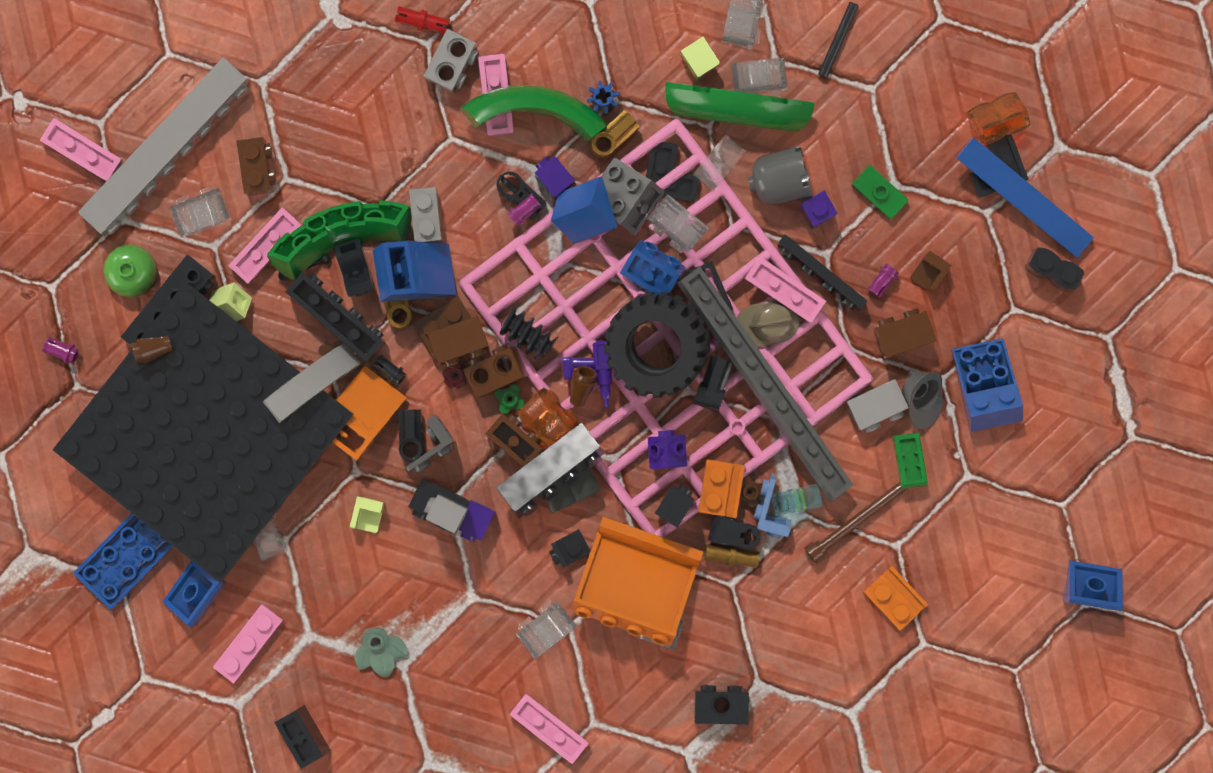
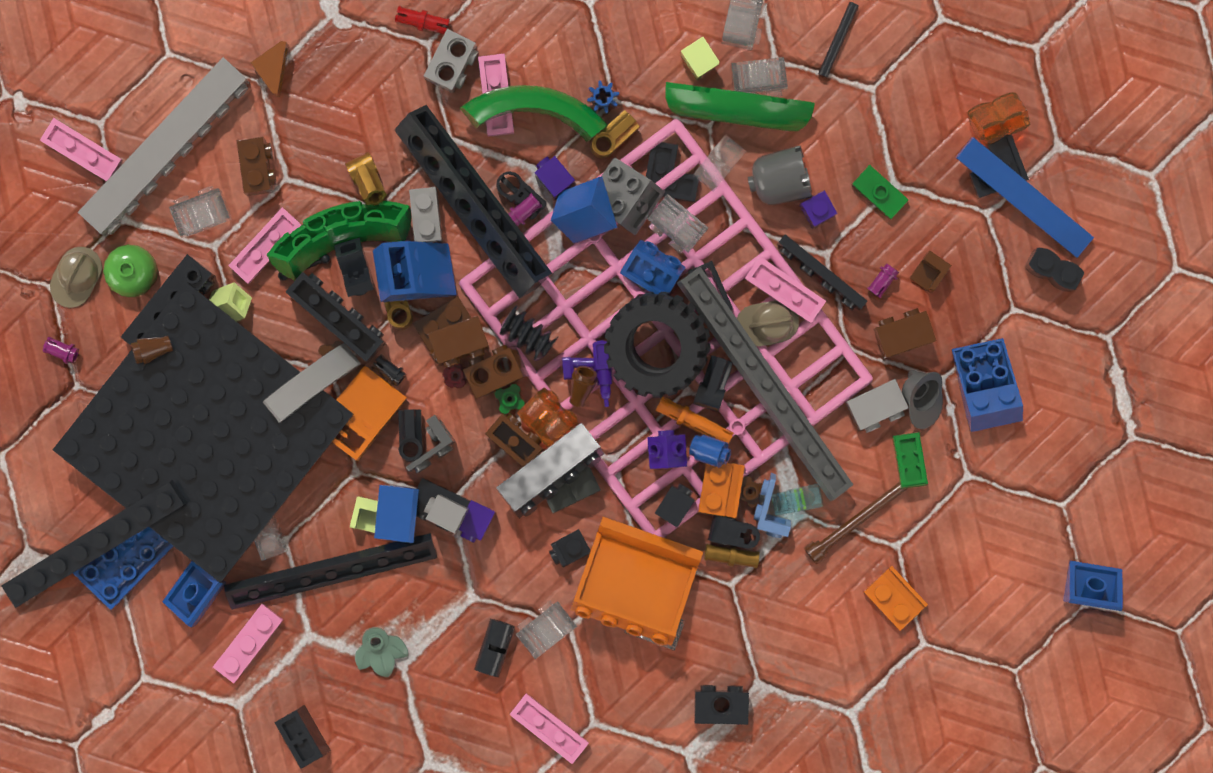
none -> black plate [1,480,187,608]
none -> dark tan piece [50,247,102,308]
none -> black plate [224,533,437,610]
none -> dark orange slope [251,41,289,97]
none -> pearl gold piece [345,152,387,205]
none -> blue slope [374,485,419,543]
none -> black brick [394,105,552,299]
none -> black pin [474,618,516,677]
none -> orange pin [655,396,734,444]
none -> blue brick [689,435,731,468]

